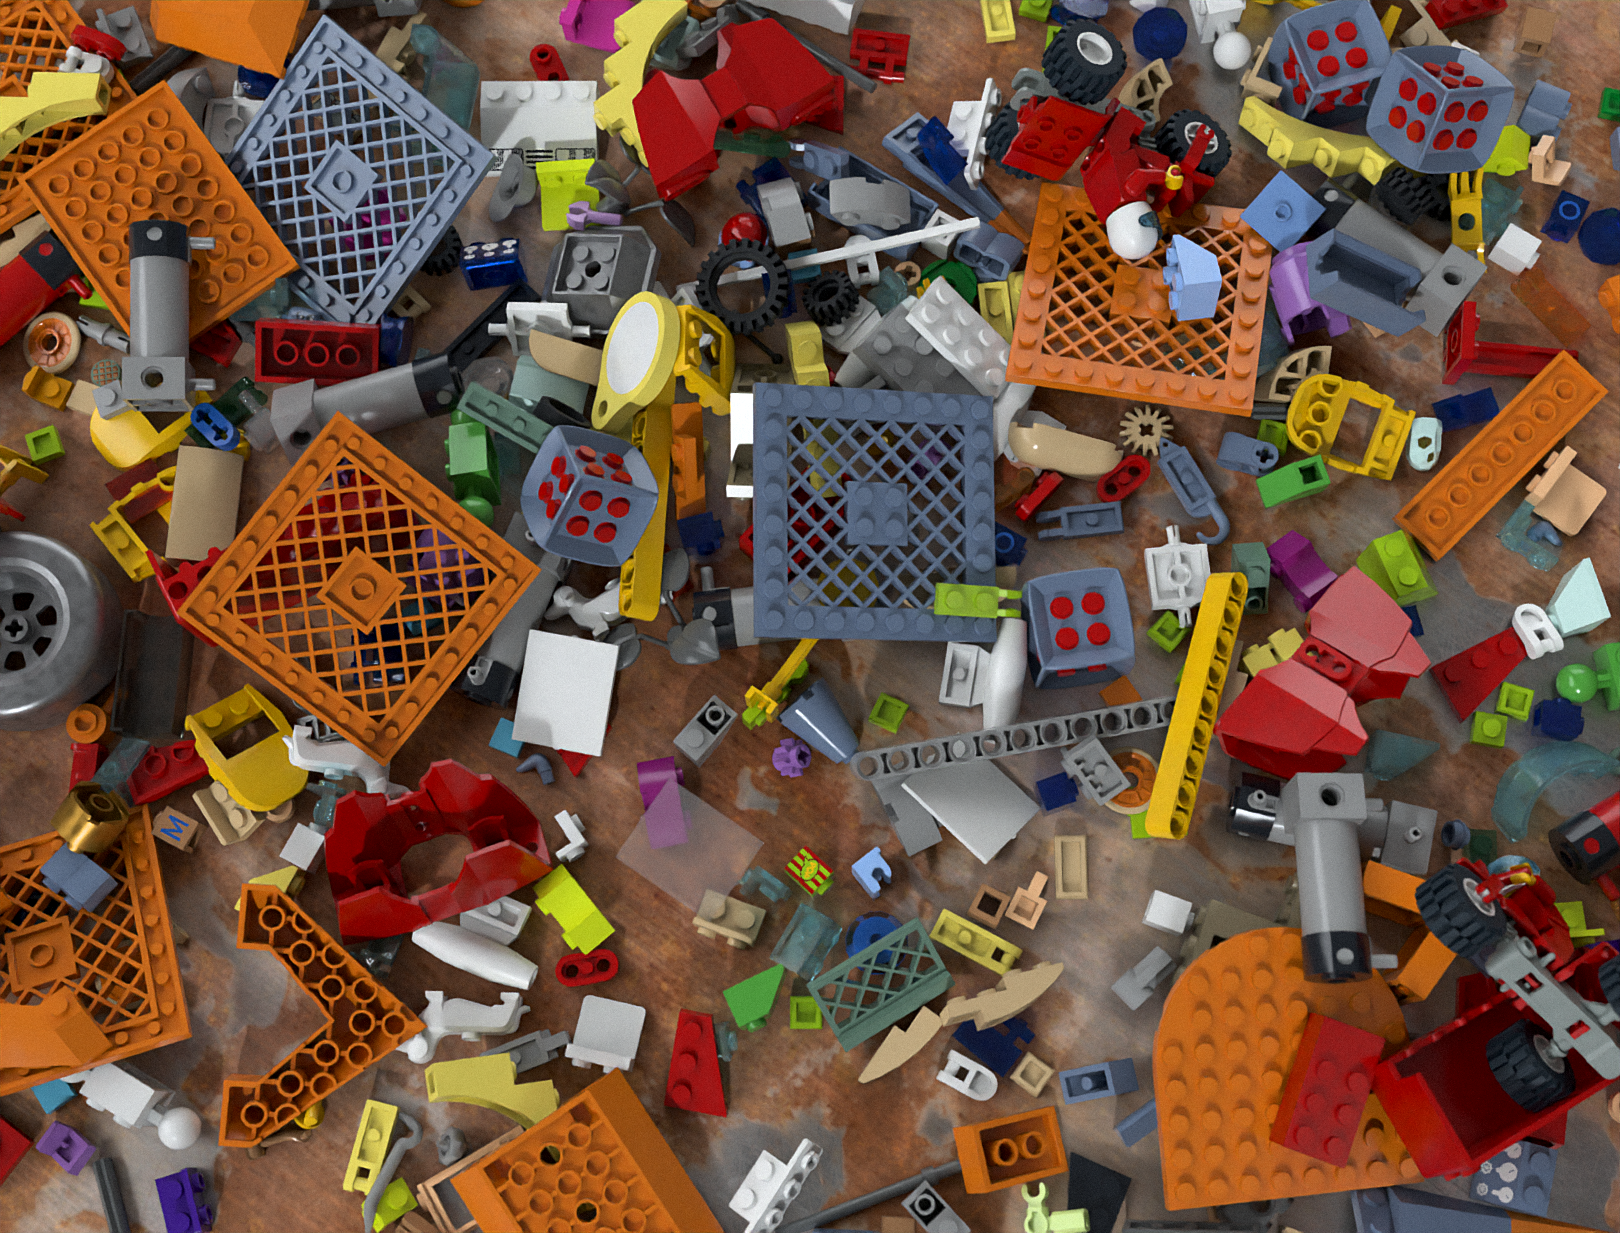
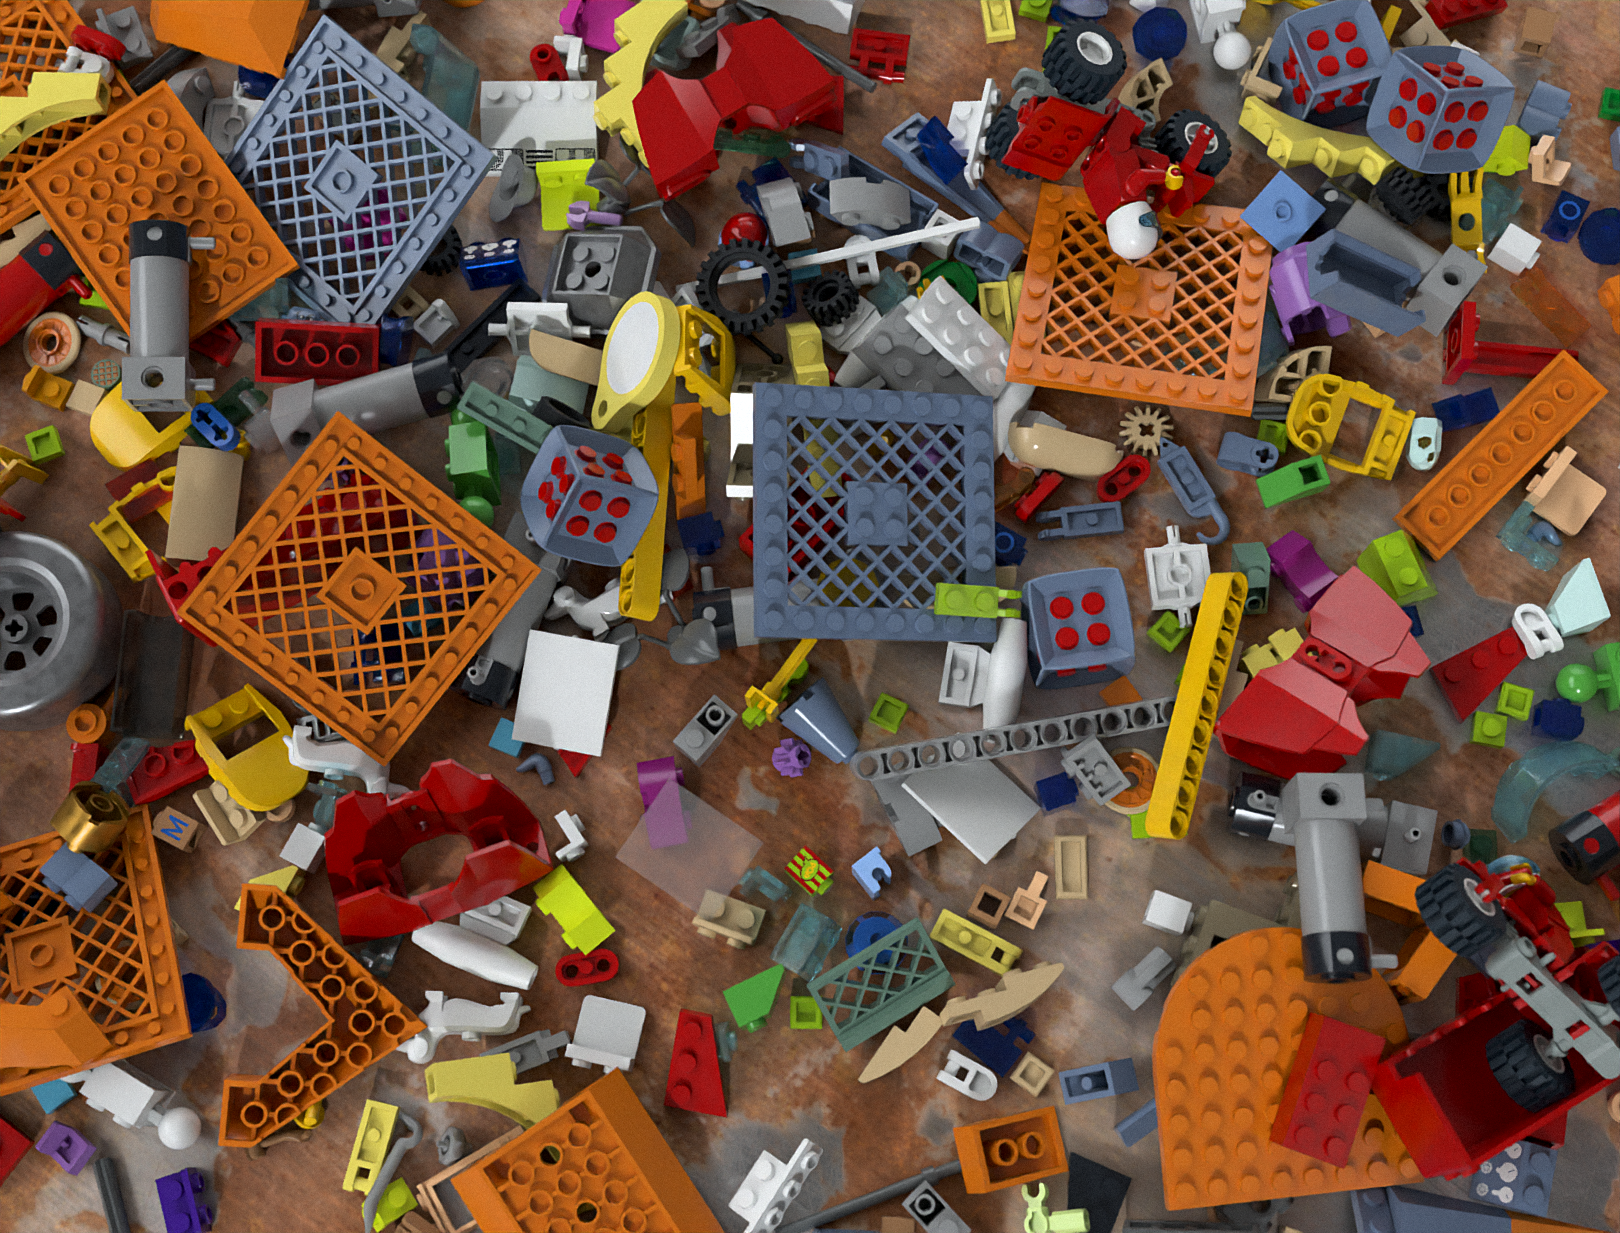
light grey plate [92,379,131,420] -> none
light blue slope [1163,234,1222,321] -> none
none -> clear blue hat [182,972,227,1034]
none -> white tile [411,299,460,349]
none -> white bracket [553,34,588,81]

